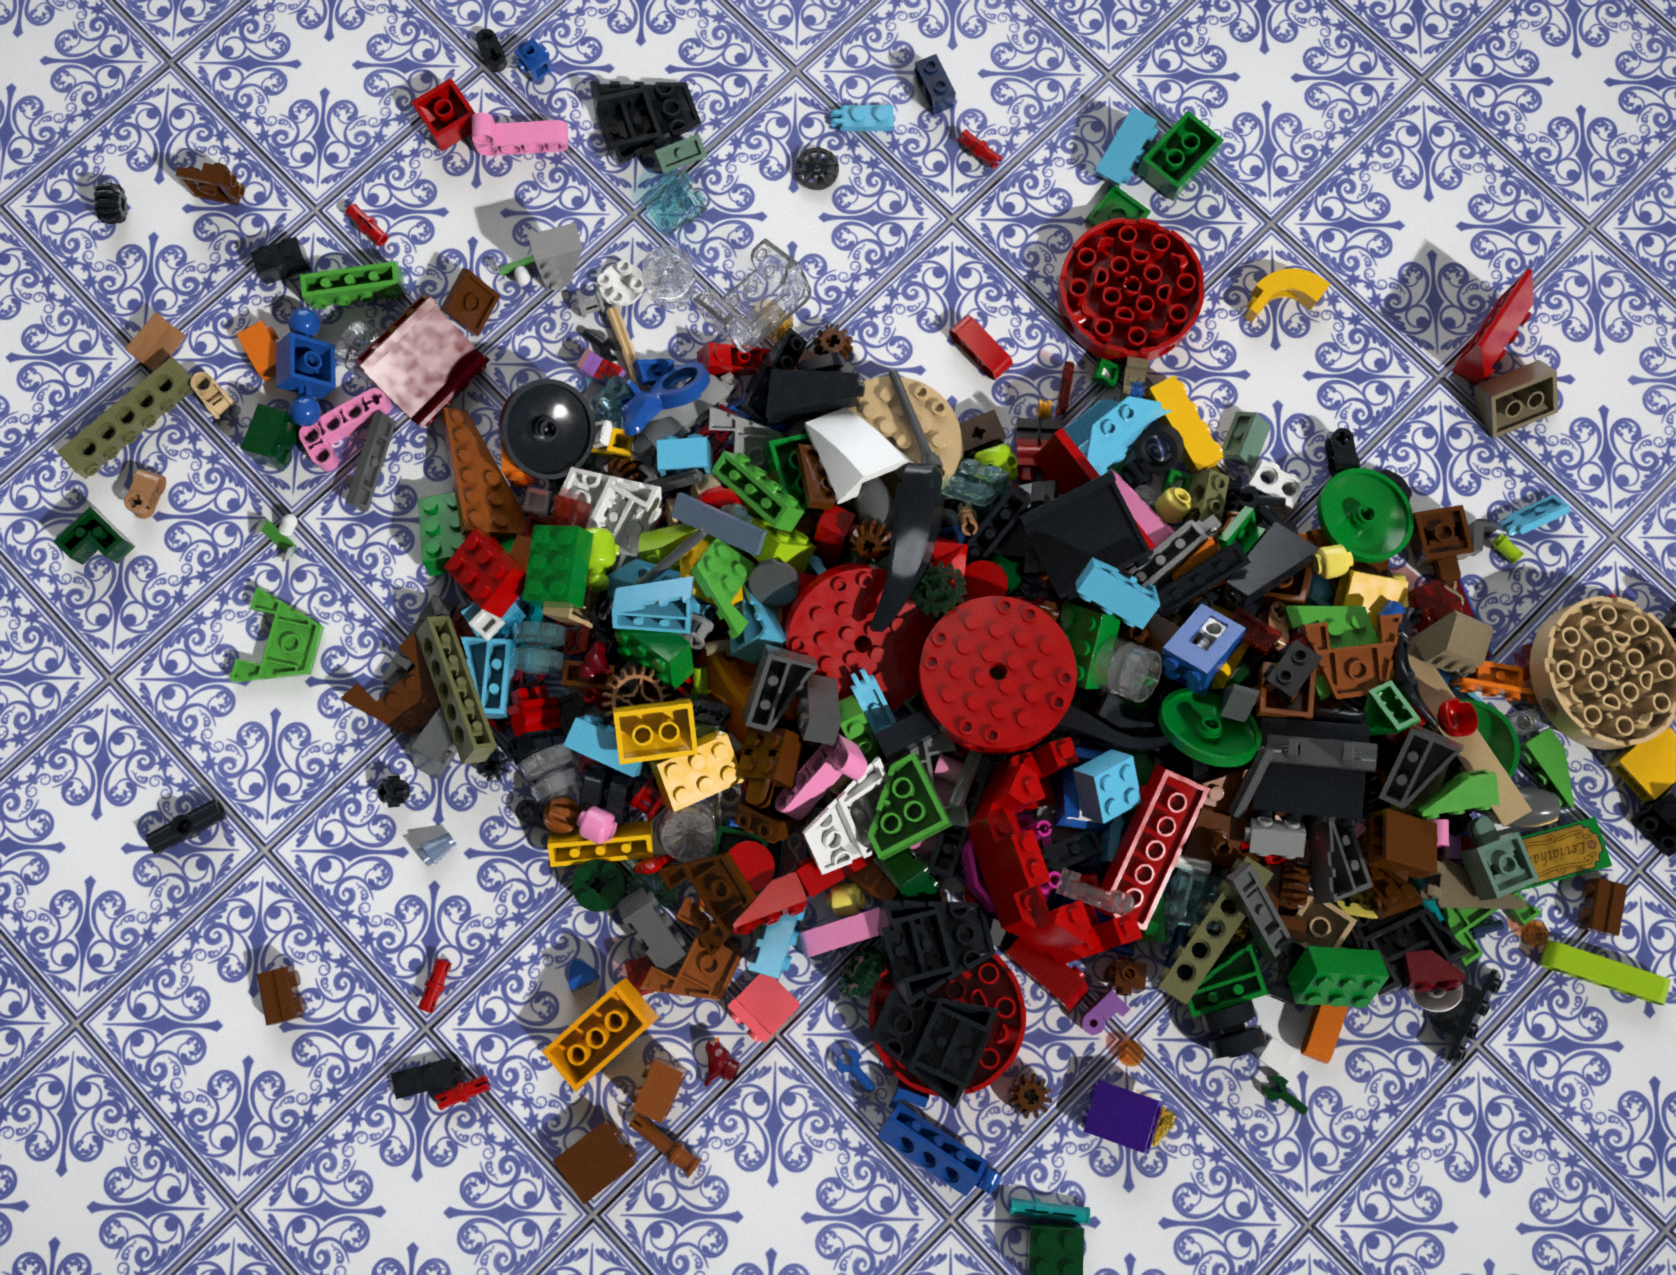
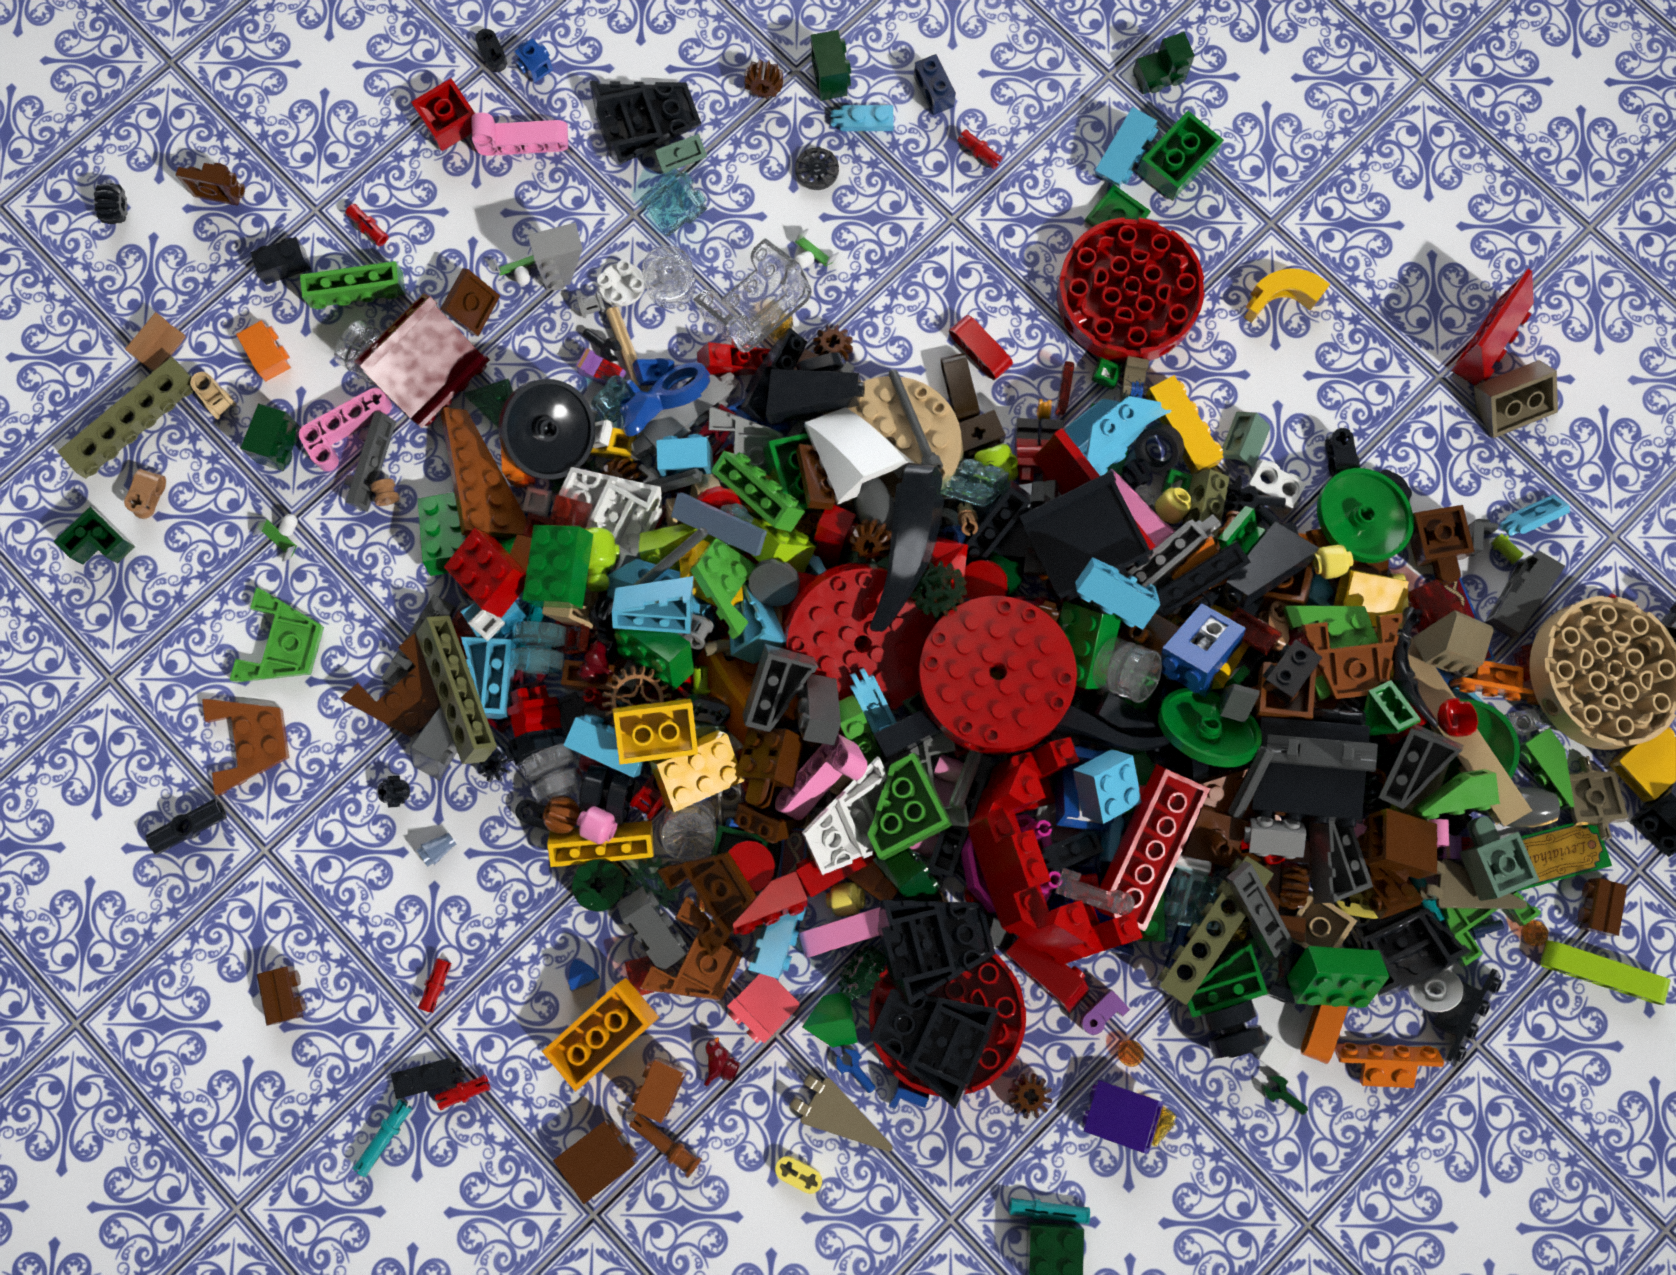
blue brick [276,308,336,427] -> none
red rock [634,852,677,875] -> none
blue brick [877,1102,988,1197] -> none
blue hose [976,1165,1003,1194] -> none
reddish brown brick [1105,957,1147,996] -> none
blue hose [1377,599,1407,616] -> none
dark red slope [1401,950,1465,993] -> none
none -> dark orange wing [202,699,290,796]
none -> teal pin [352,1100,413,1177]
none -> medium nougat wheel [370,479,400,506]
none -> clear green wing [464,378,514,429]
none -> reddish brown gear [744,59,783,100]
none -> light yellow beam [775,1156,822,1194]
none -> dark tan flag [789,1073,893,1152]
none -> piece [795,228,839,269]
none -> green slope [802,991,858,1048]
none -> dark green brick [811,30,851,101]
none -> dark brown beam [940,353,980,423]
none -> dark green brick [1133,32,1195,94]
none -> orange bracket [1334,1042,1444,1088]
none -> dark grey wedge [1485,550,1565,638]
none -> dark tan plate [1569,756,1629,840]

